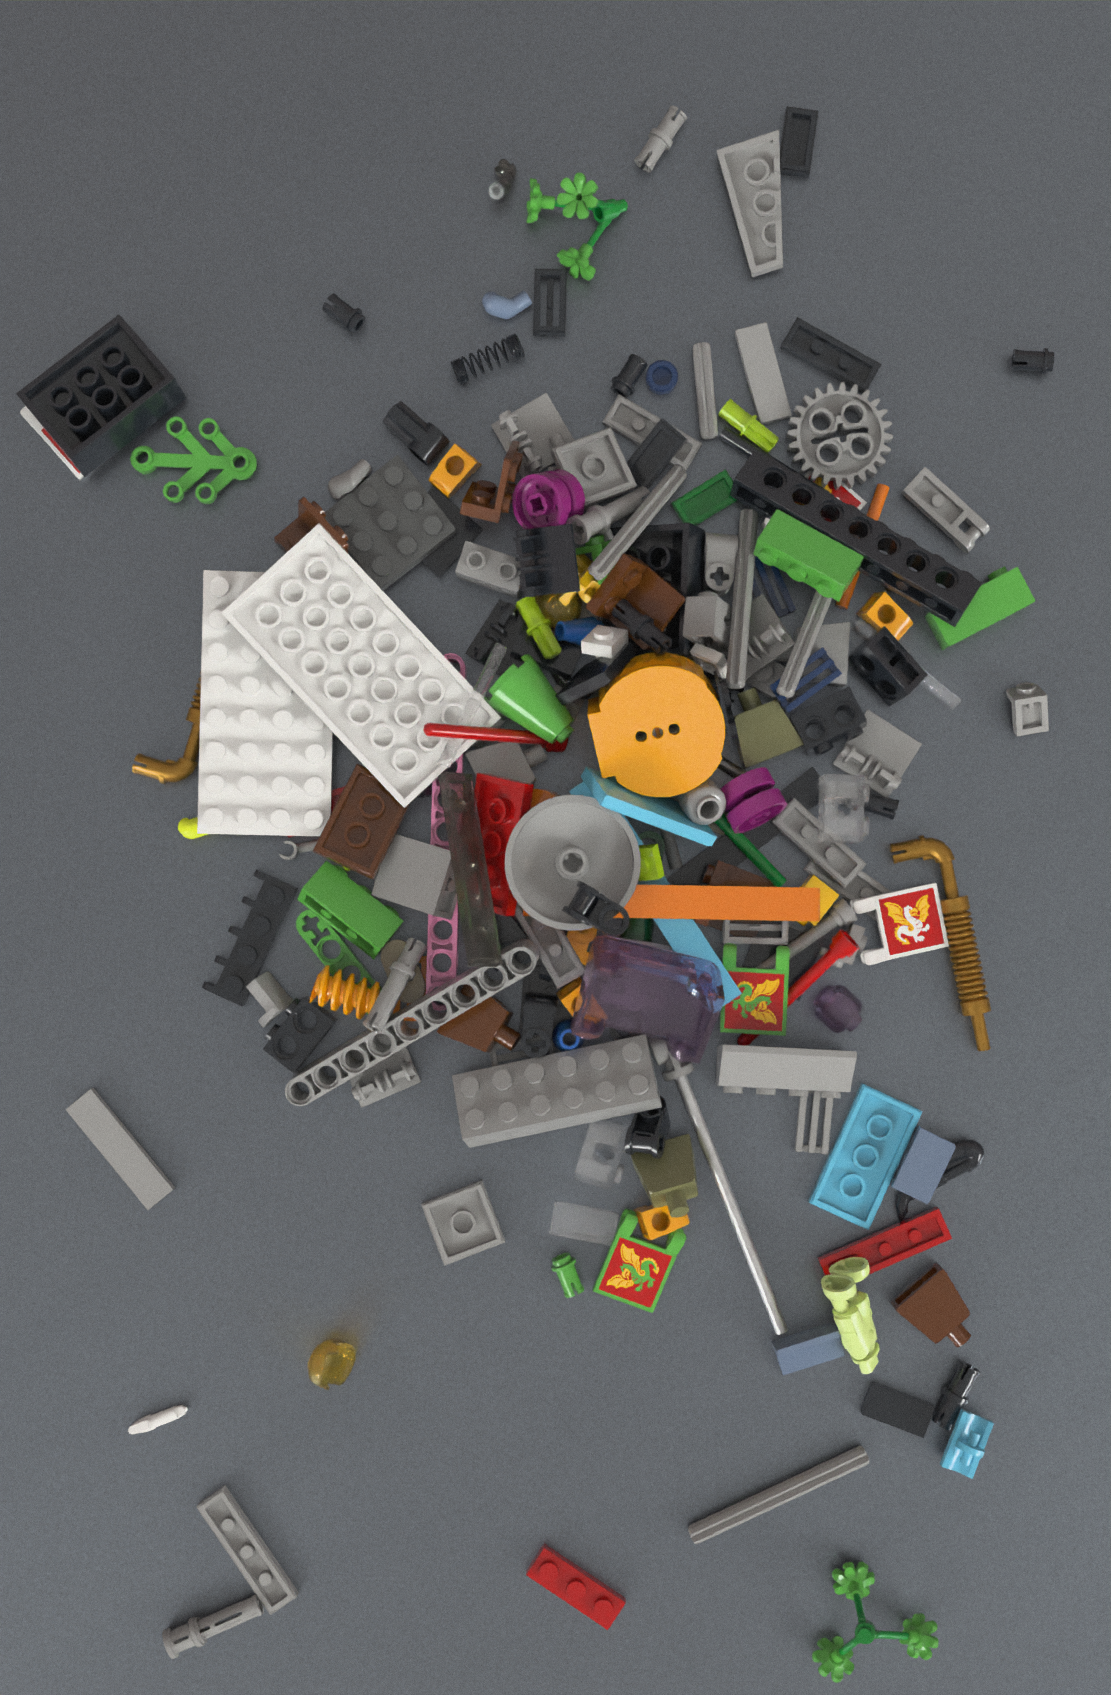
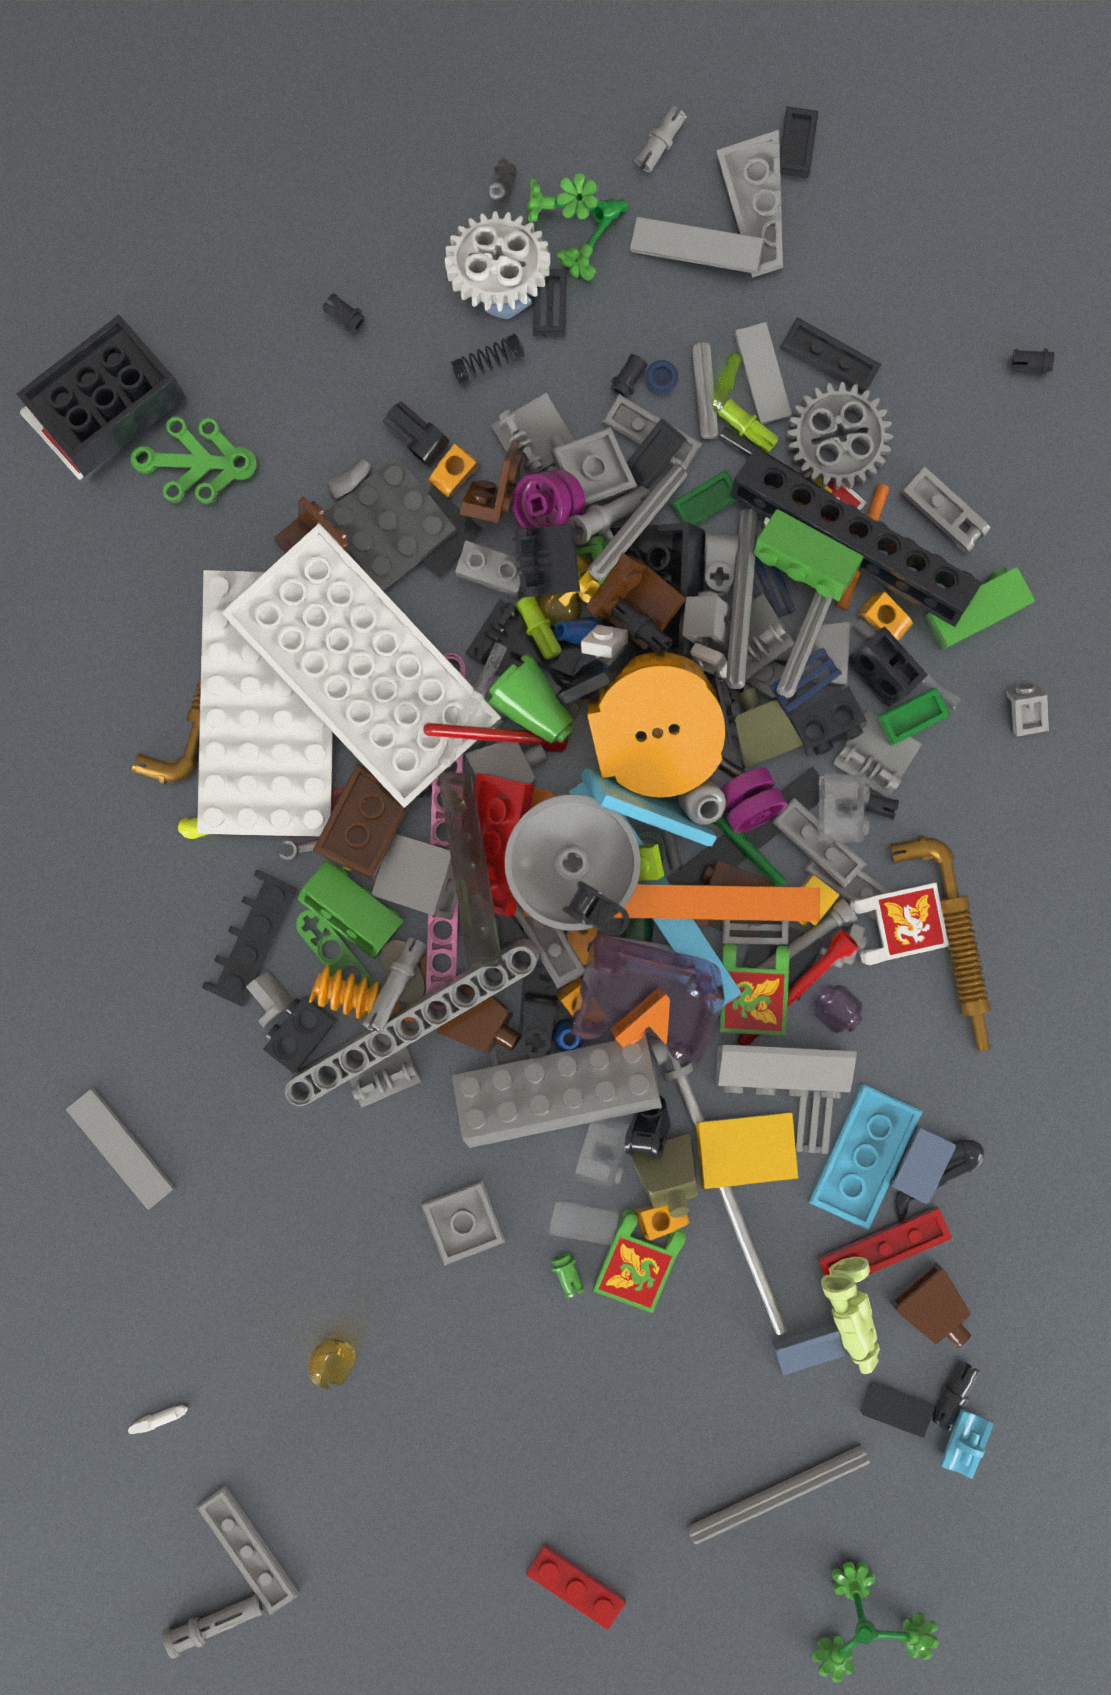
none -> white gear [445,211,550,311]
none -> orange slope [610,986,670,1048]
none -> light grey tile [630,217,764,274]
none -> yellow tile [695,1112,798,1189]
none -> clear neon green piece [712,353,742,412]
none -> green tile [876,687,951,745]

